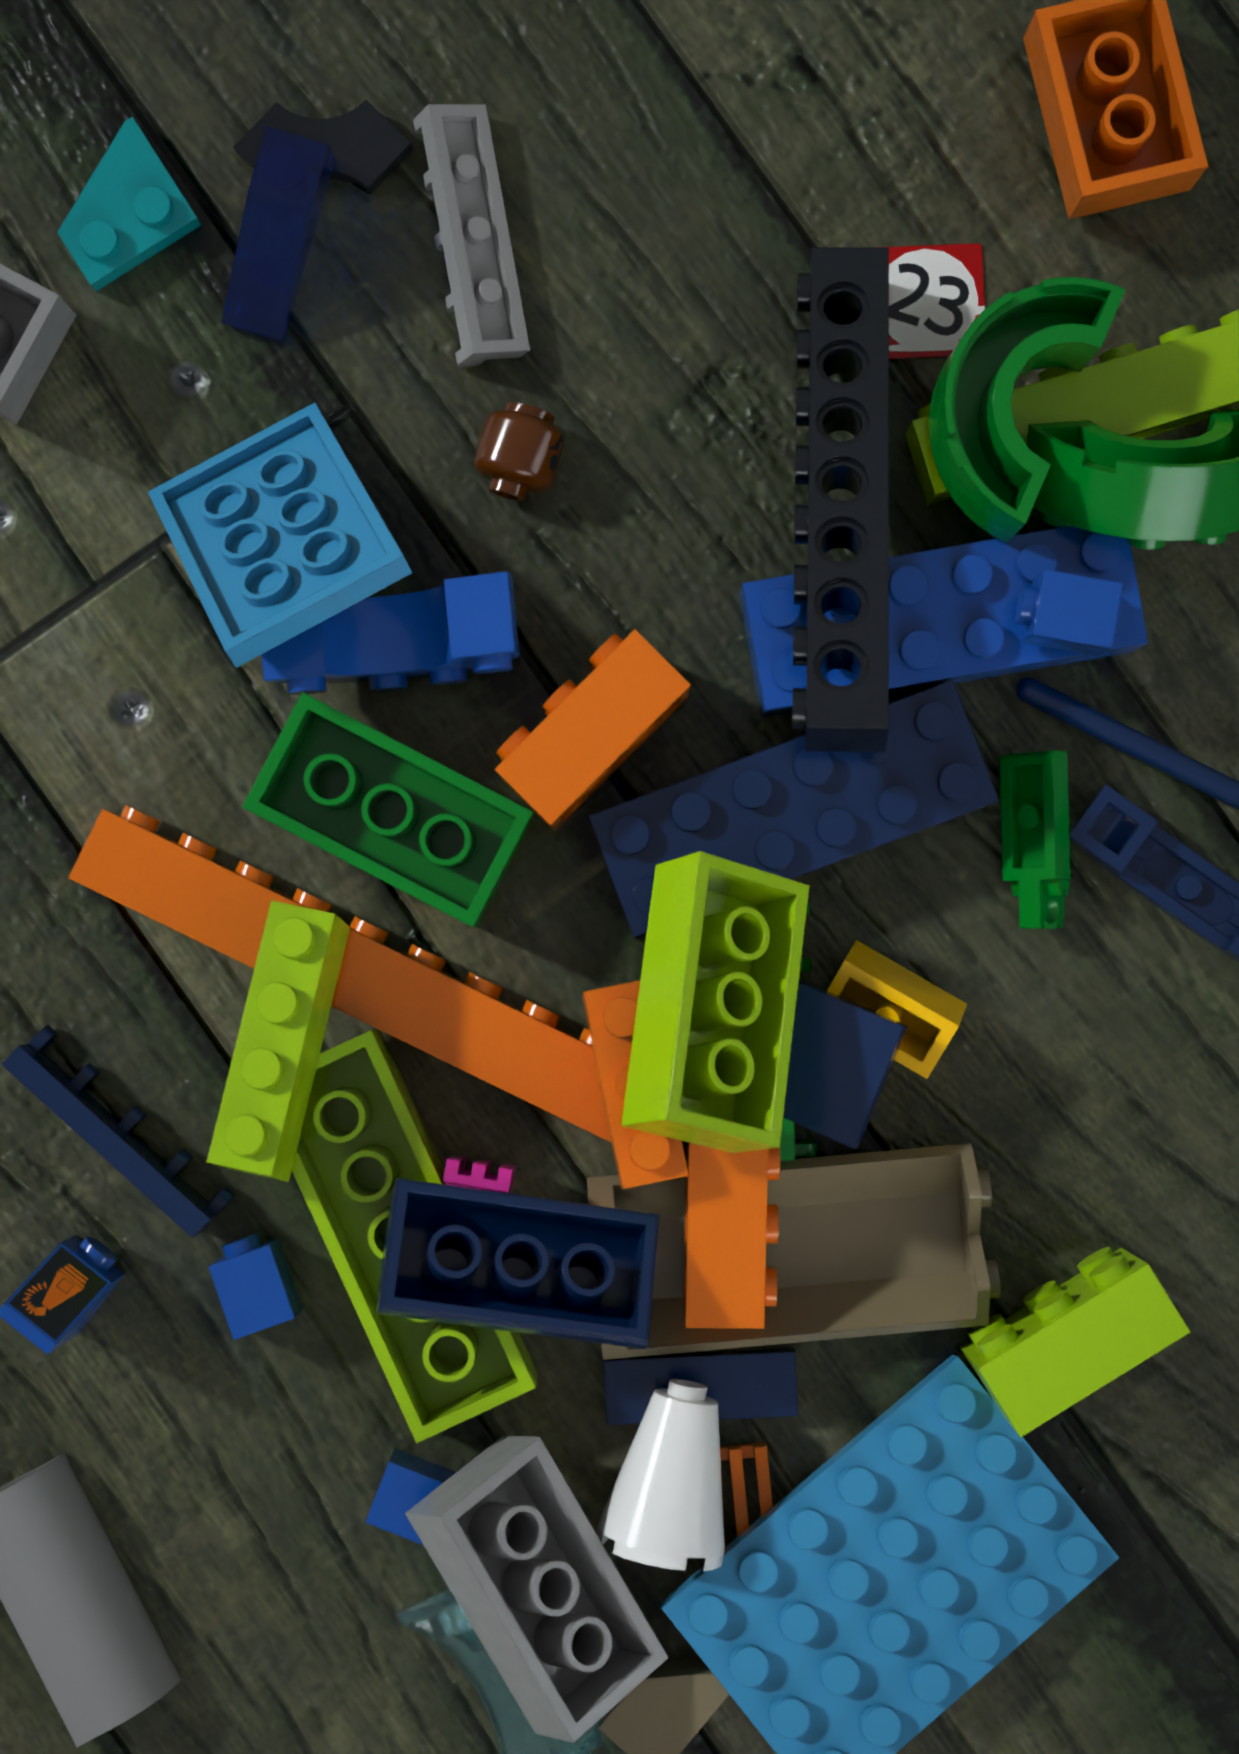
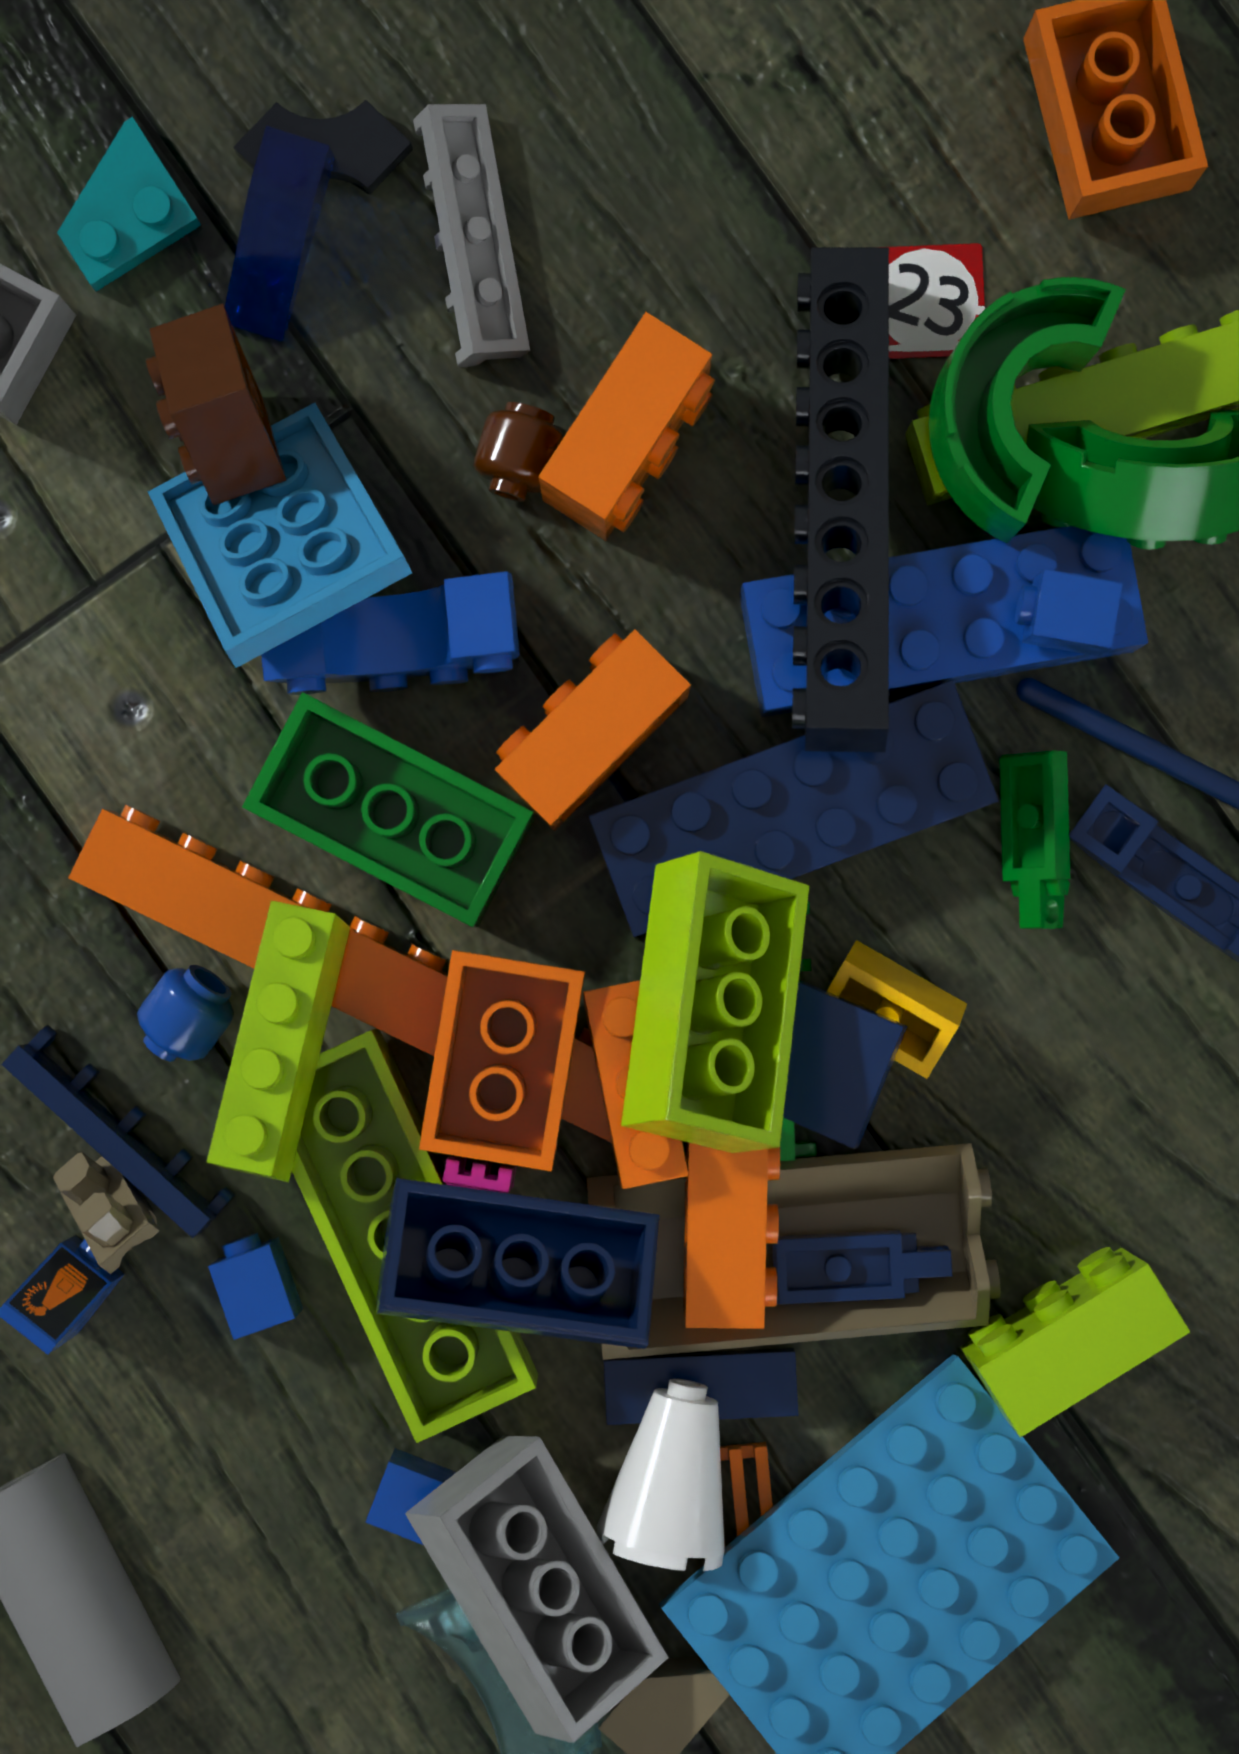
none -> dark tan hips [53,1152,160,1274]
none -> blue head [137,965,234,1062]
none -> reddish brown brick [146,303,286,506]
none -> orange brick [419,950,586,1171]
none -> orange brick [538,312,715,541]
none -> dark blue hinge [772,1230,953,1304]

